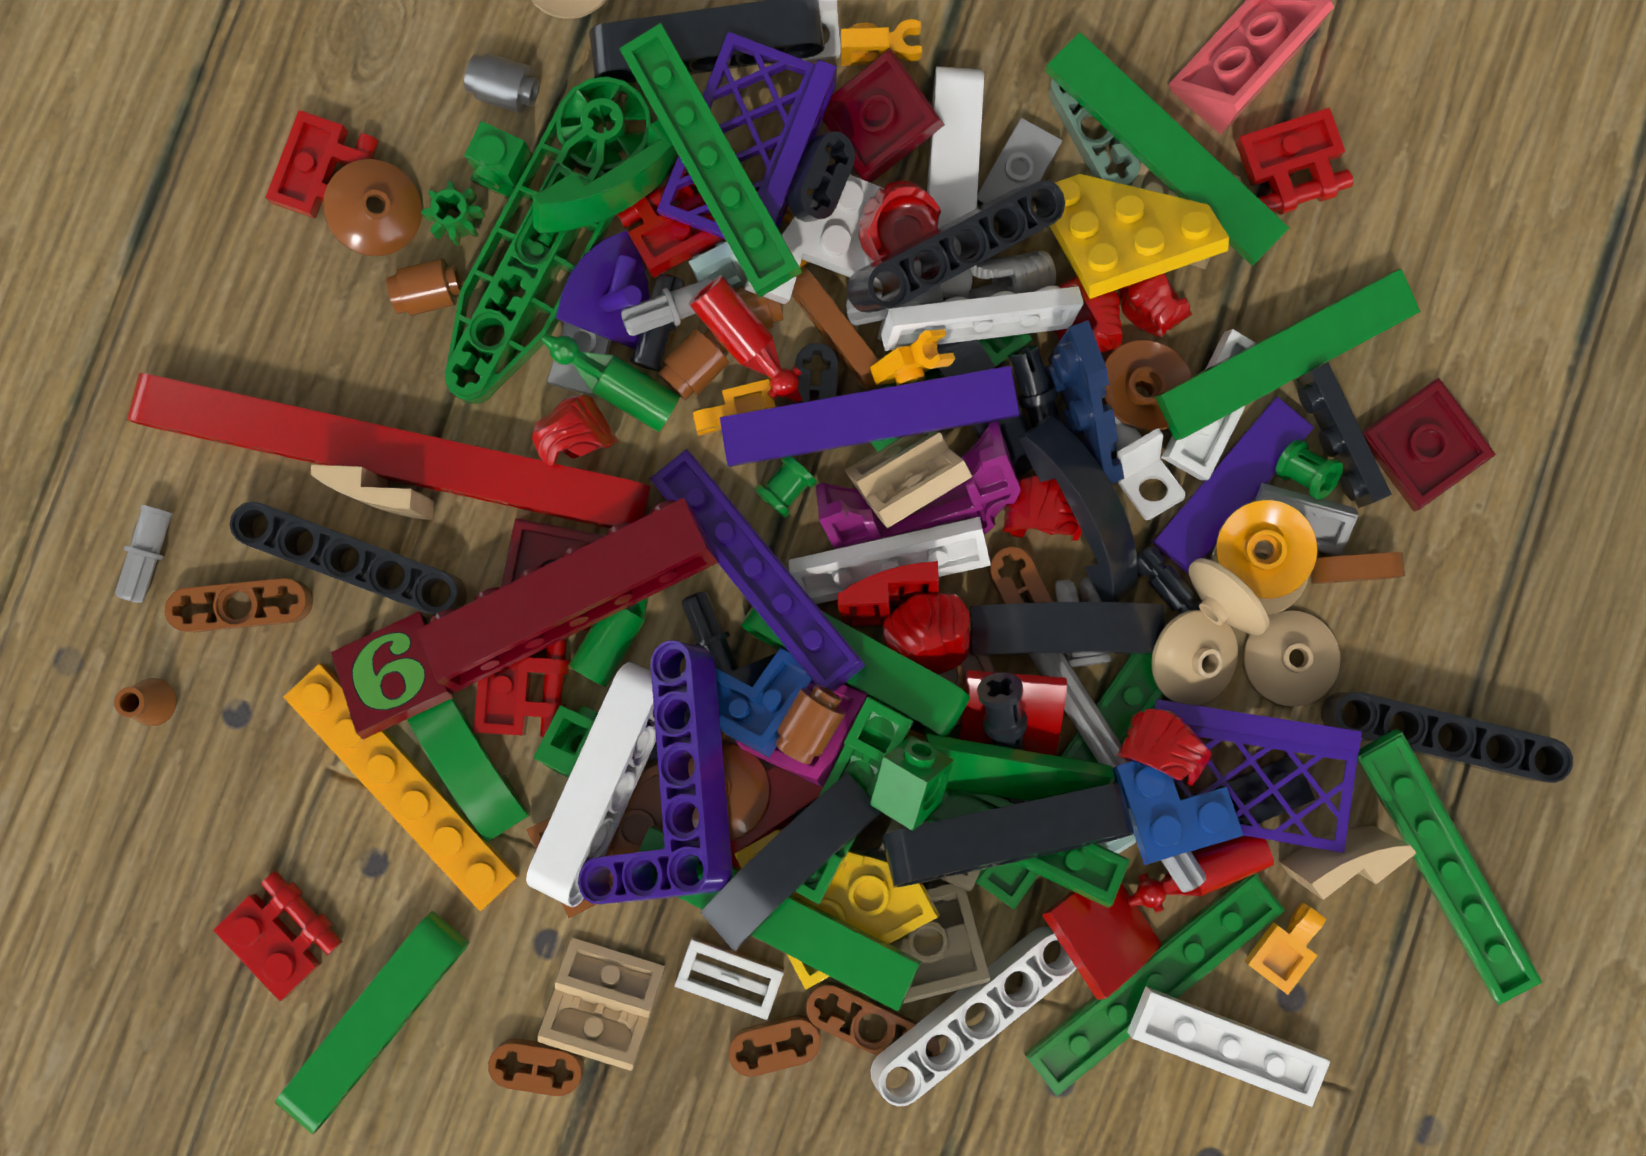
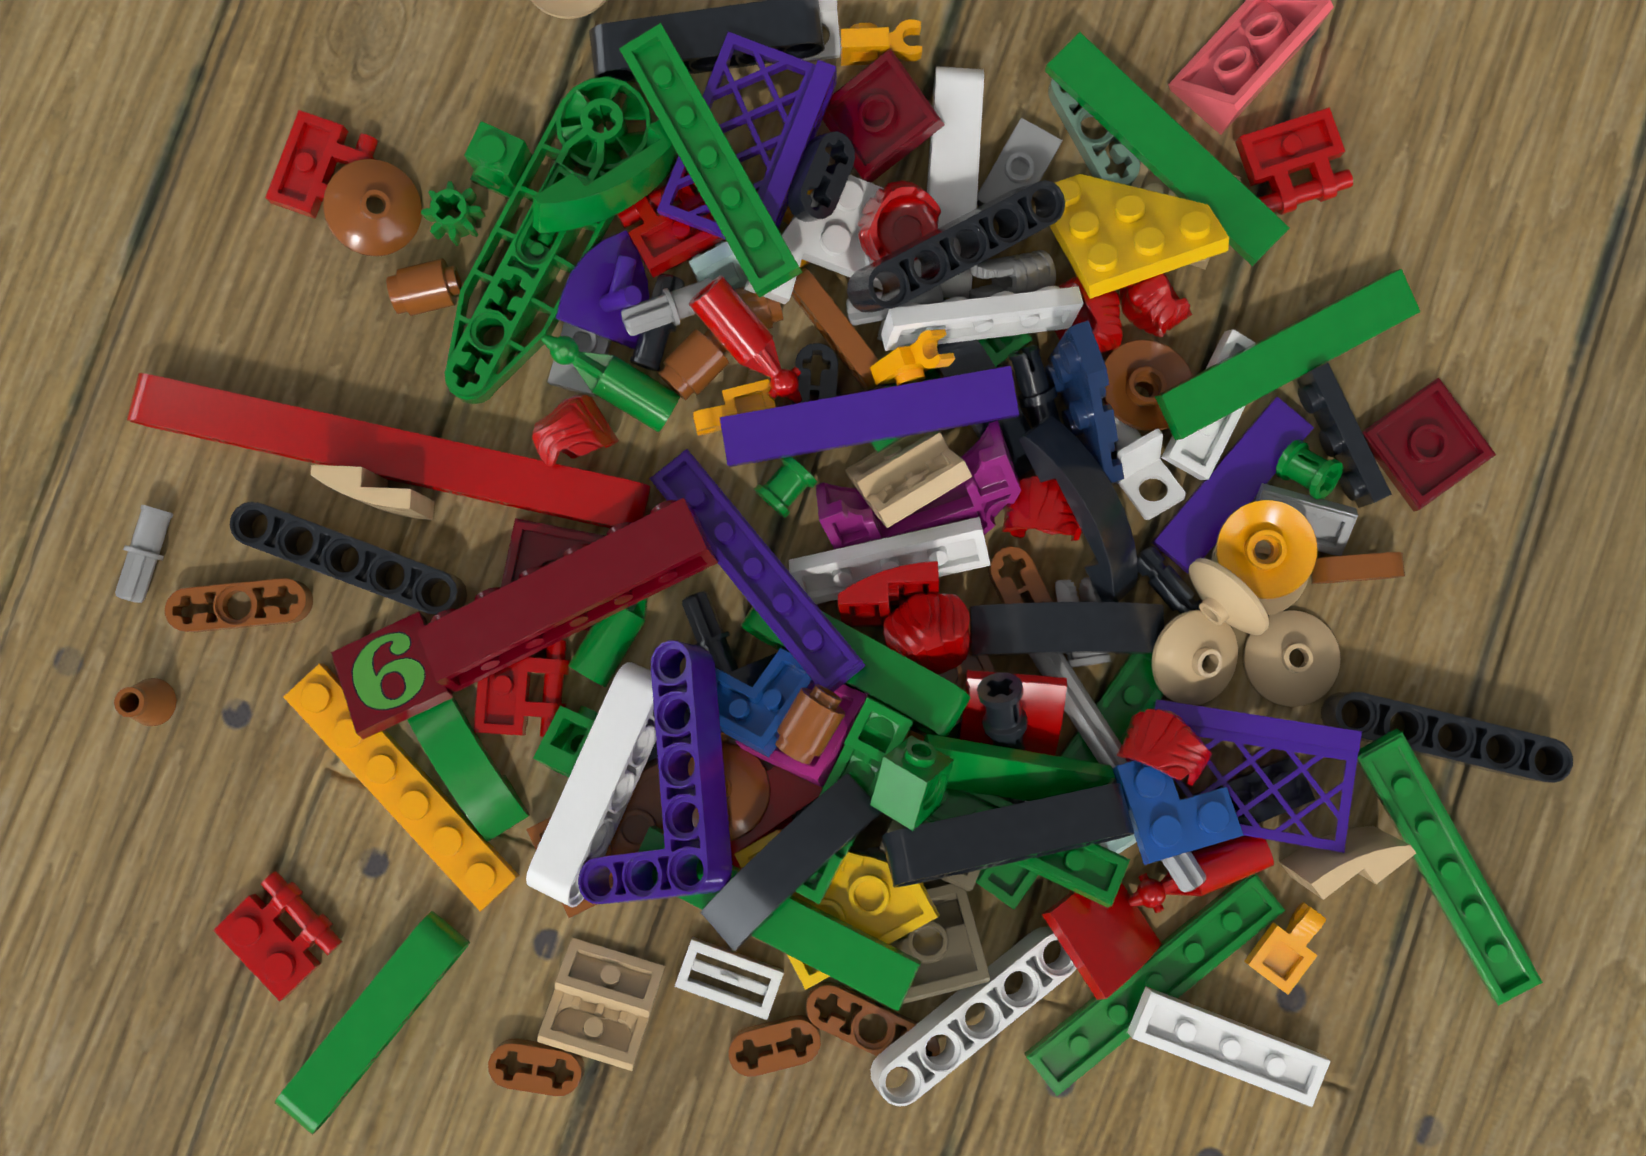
flat silver brick [464,53,540,113] -> none

